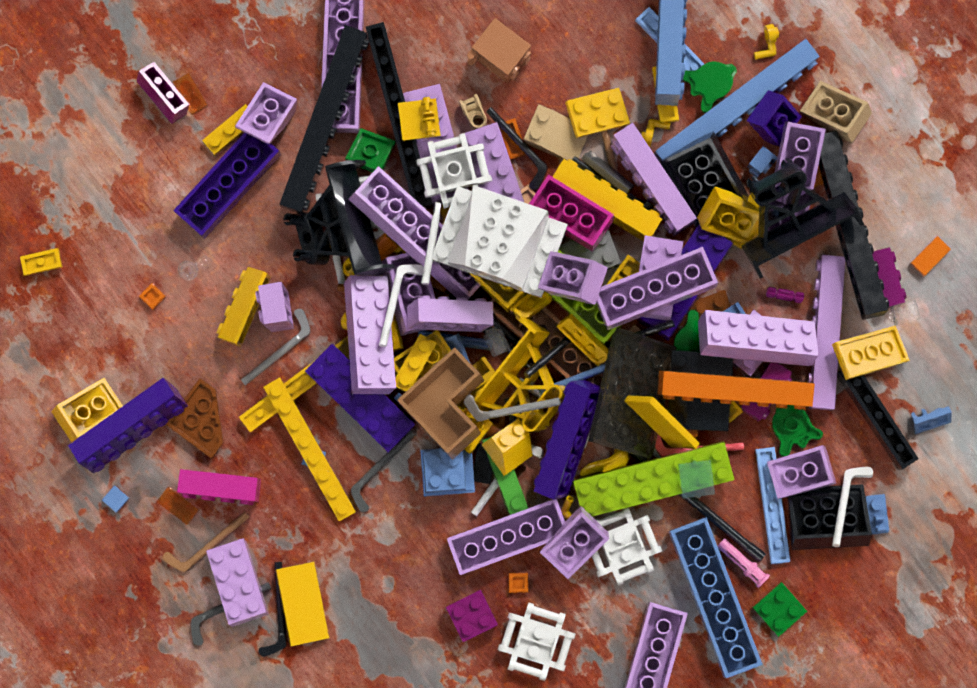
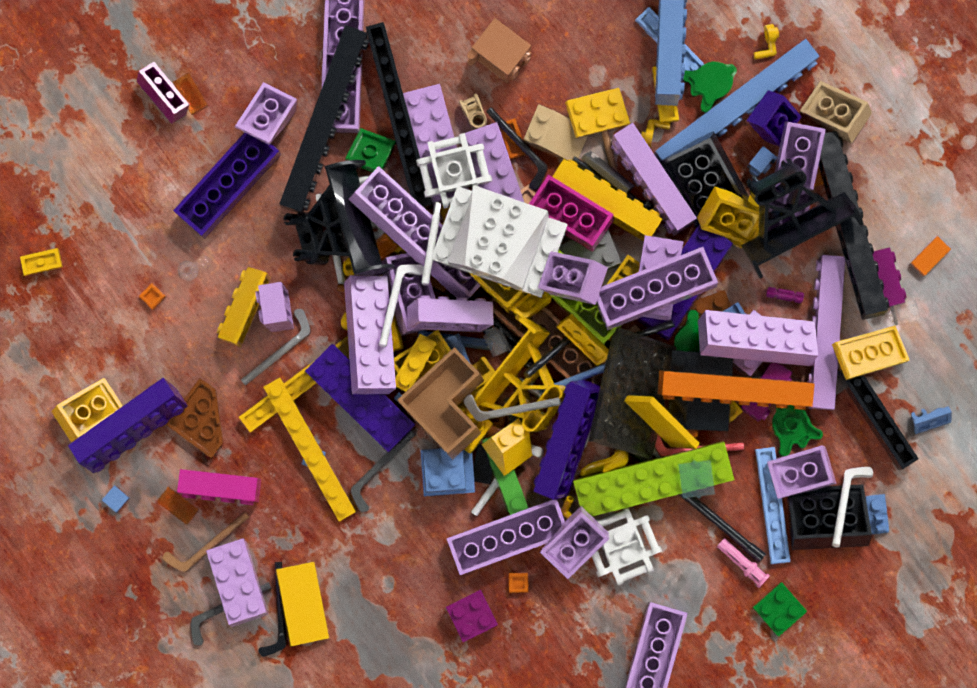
yellow plate [202,104,248,156] -> none
yellow hinge [398,97,441,141] -> none
white brick [497,602,576,681] -> none
medium blue brick [668,517,763,678] -> none

